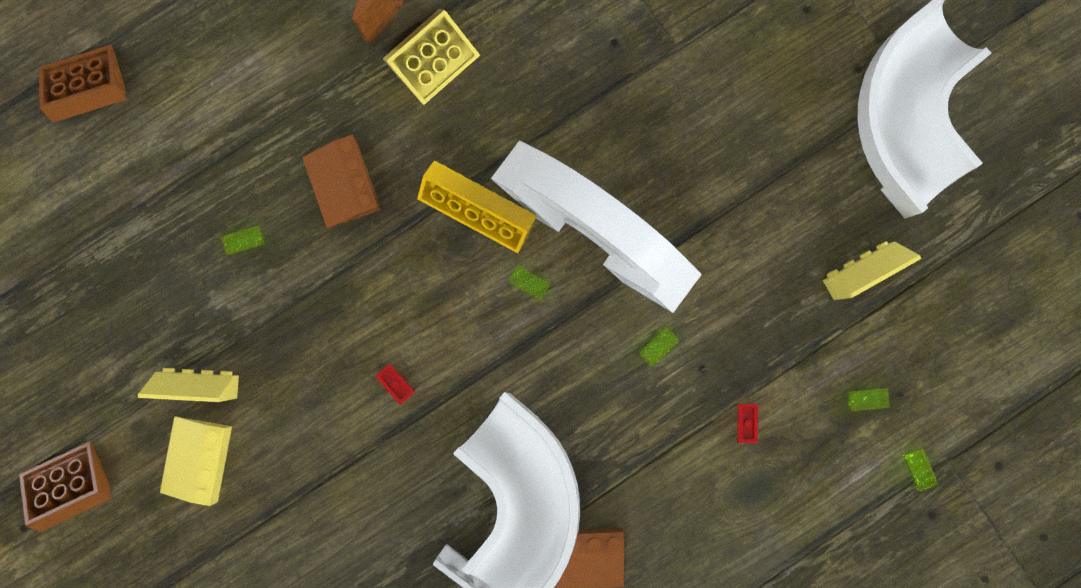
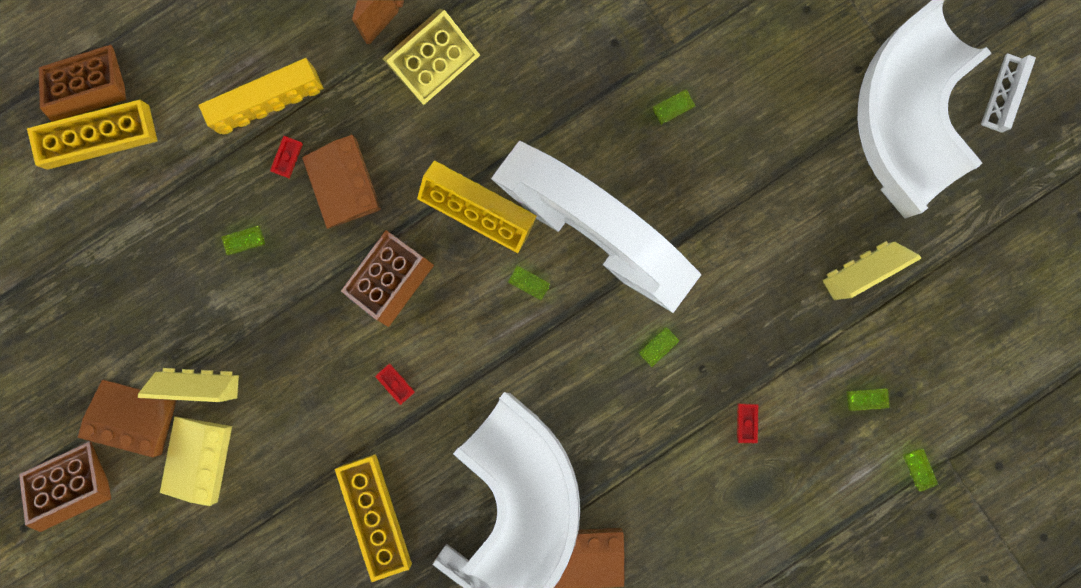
none -> yellow brick [27,100,158,170]
none -> dark orange slope [78,380,177,457]
none -> yellow brick [199,58,324,134]
none -> red plate [270,136,303,179]
none -> yellow brick [335,454,412,582]
none -> dark orange slope [341,230,434,327]
none -> clear neon green plate [652,89,695,125]
none -> white fence [981,54,1036,132]

